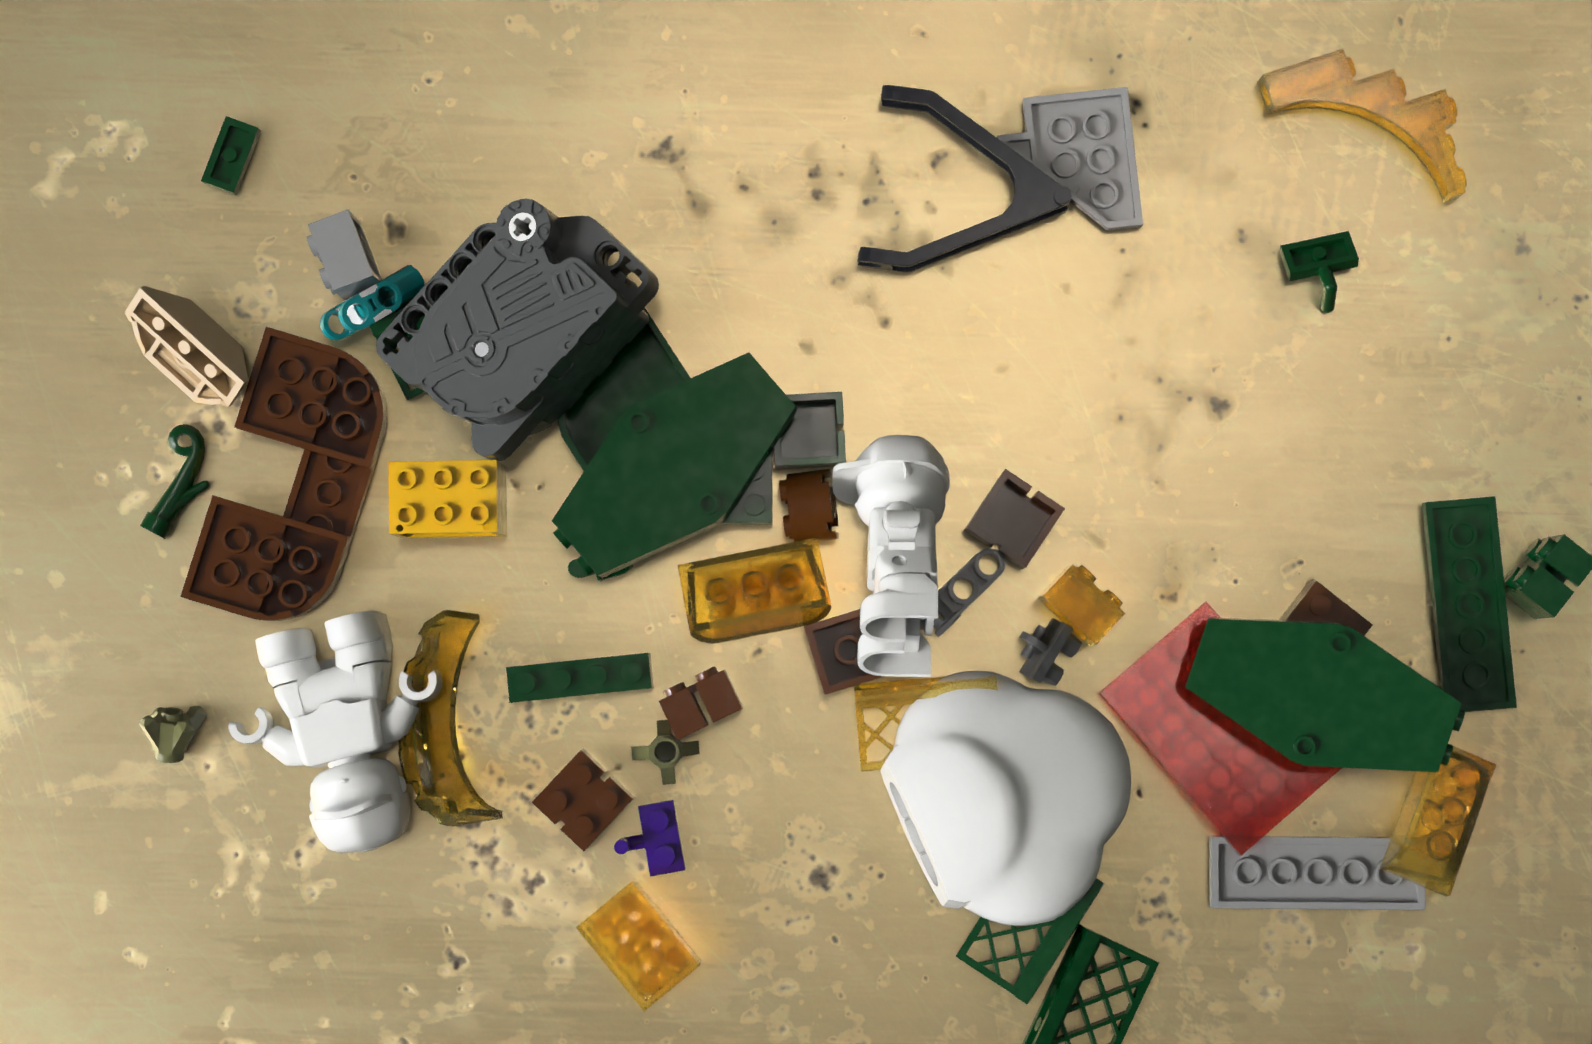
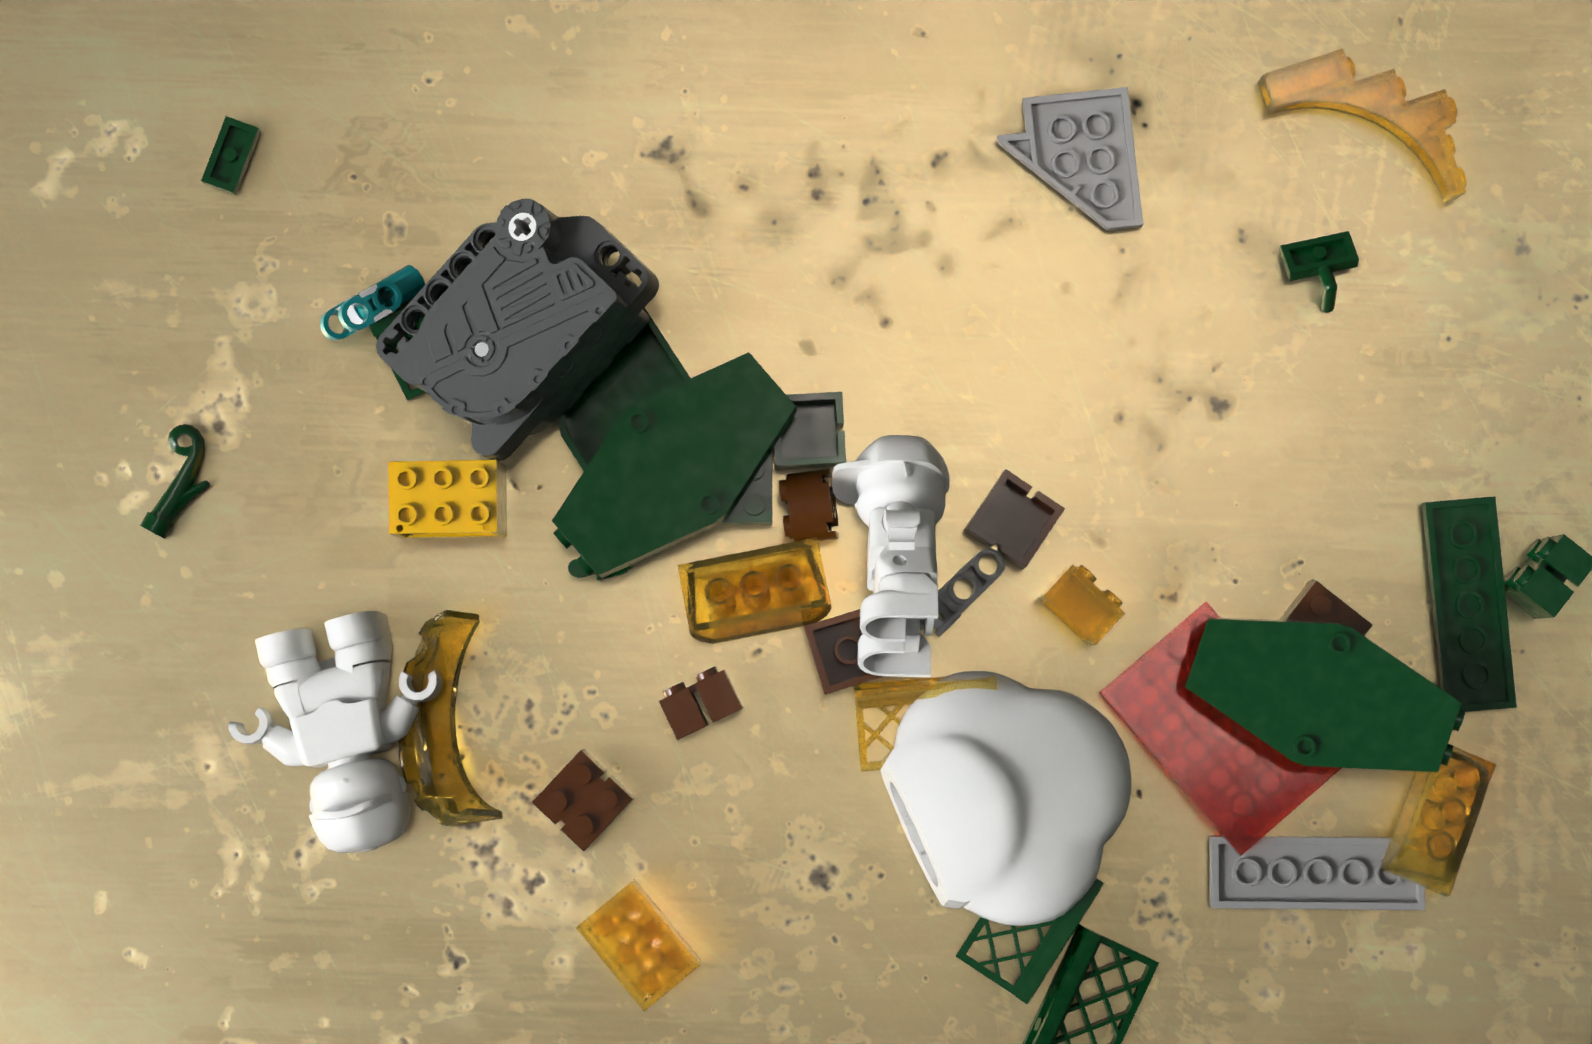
tan wedge [125,286,248,407] -> none
olive rock [139,706,206,763] -> none
reddish brown plate [180,327,387,621] -> none
light grey brick [307,209,382,300] -> none
dark green brick [506,653,654,703] -> none
dark purple plate [614,800,686,877] -> none
olive rock [631,720,700,785] -> none
black piece [857,85,1072,273] -> none
flat silver hips [1019,618,1082,686] -> none

